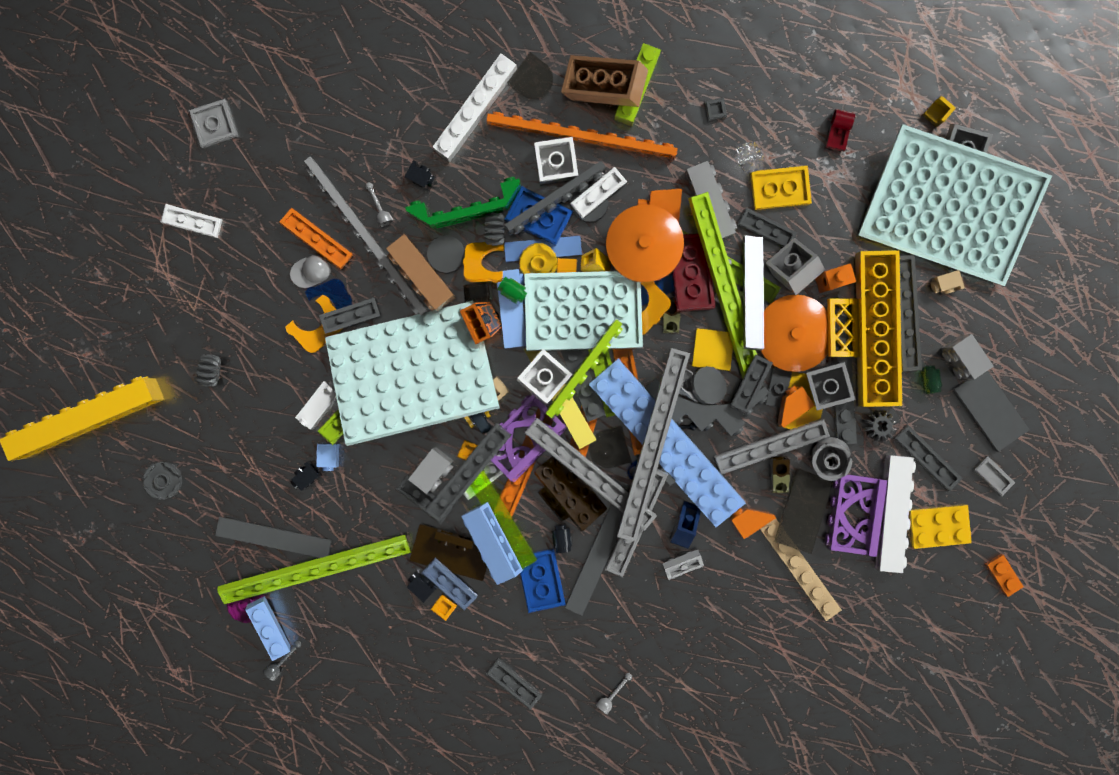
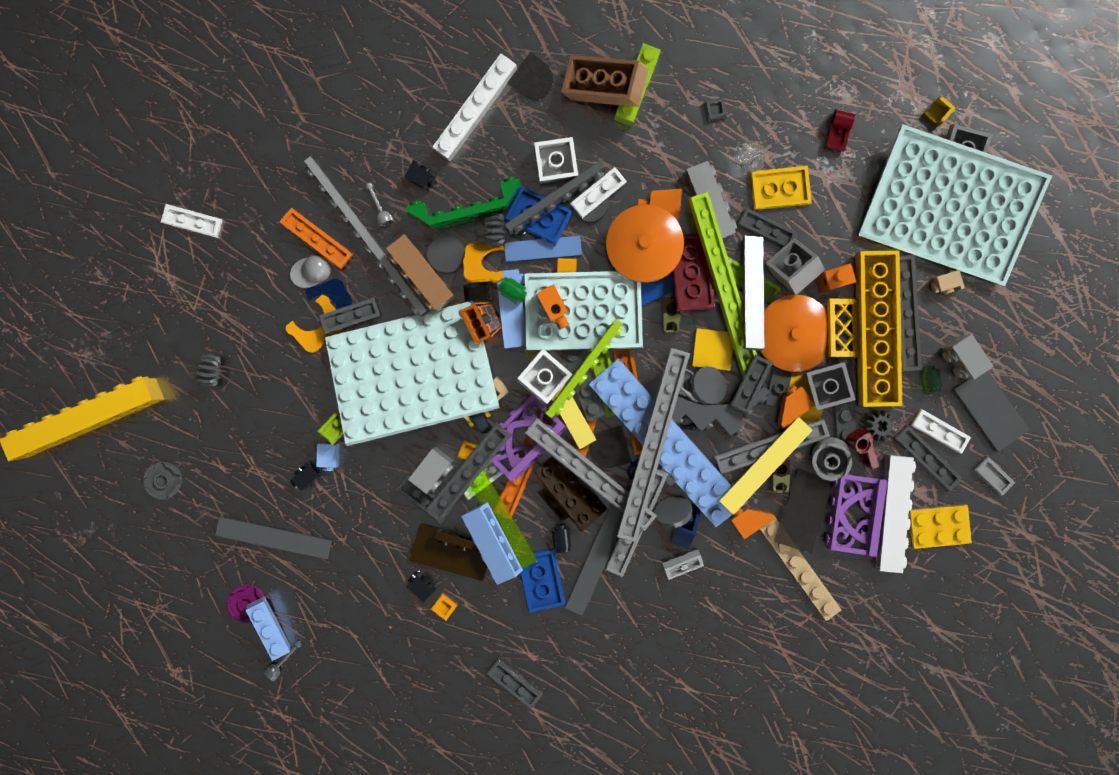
light grey tile [189,99,238,148] -> none
lime plate [217,535,411,604] -> none
white brick [295,381,337,430] -> none
sand blue tile [422,558,478,610] -> none
orange plate [486,112,678,159] -> none
yellow tile [519,243,557,276] -> none
yellow panel [581,248,611,272] -> none
light grey hinge [595,673,632,714] -> none
light orange piece [641,282,671,335] -> none
orange plate [985,554,1024,597] -> none
none -> orange torso [534,284,570,330]
none -> dark grey tile [654,496,693,528]
none -> light yellow tile [719,417,813,515]
none -> dark red plate [846,428,879,470]
none -> white tile [910,409,971,454]

